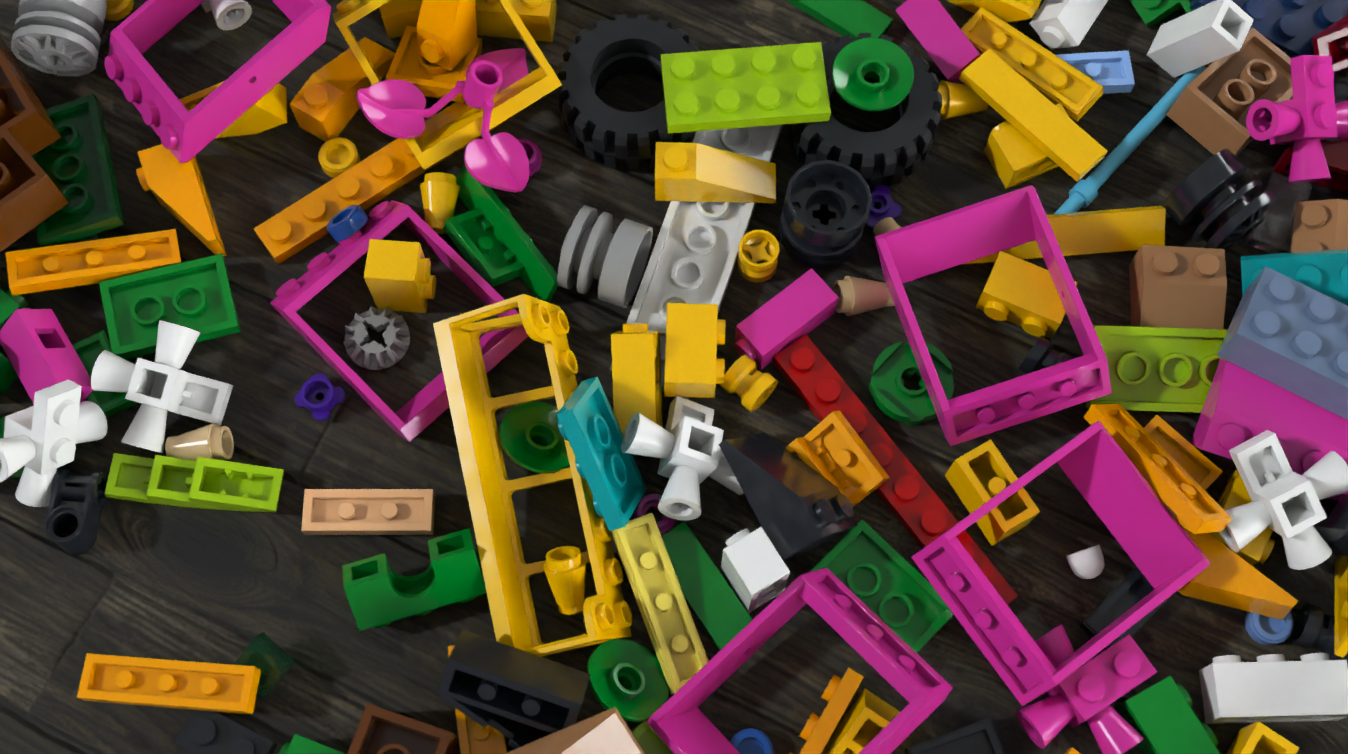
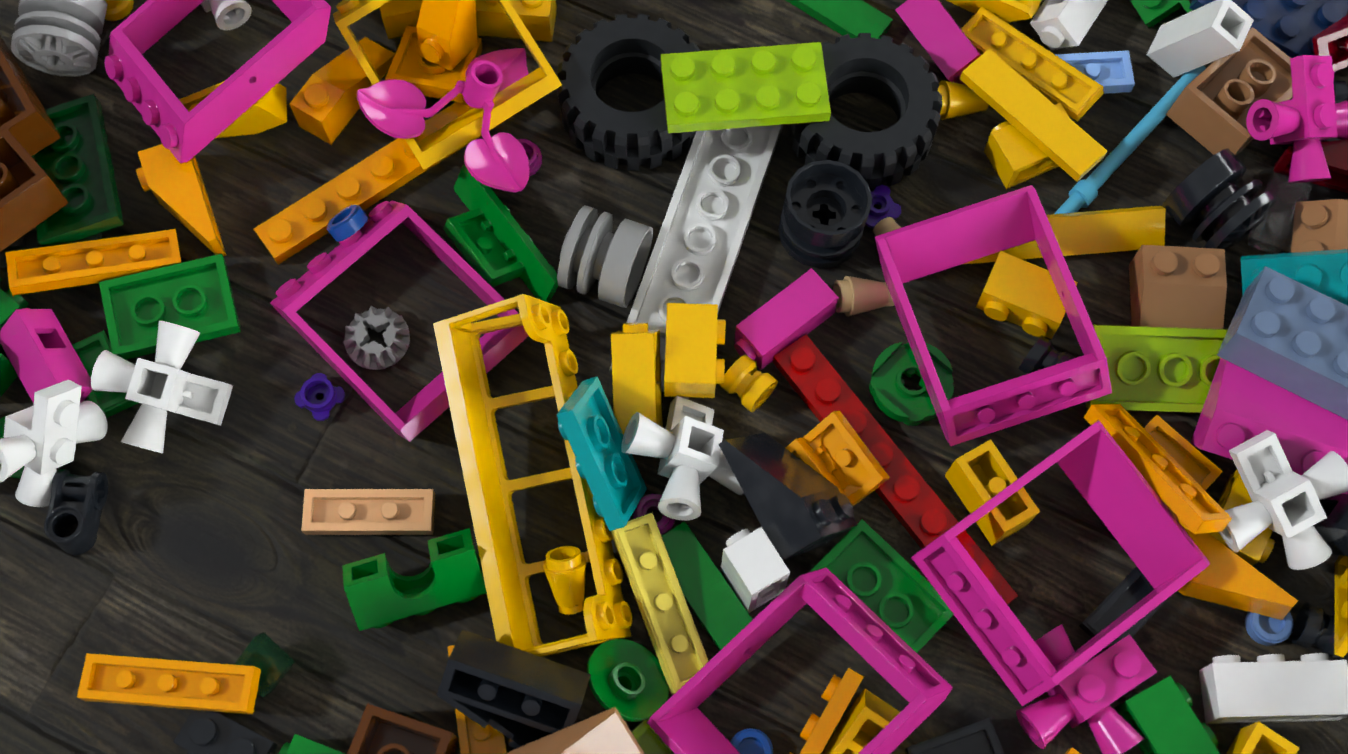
lime slope [104,453,284,513] -> none
tan cone [165,423,234,461] -> none
yellow tile [318,137,360,178] -> none
yellow brick [364,239,436,313] -> none
yellow cone [420,172,460,234] -> none
green dish [499,402,570,474] -> none
yellow slope [655,142,776,203] -> none
yellow wheel [737,229,780,283] -> none
green dish [832,37,914,111] -> none
white hinge [1066,545,1105,579] -> none

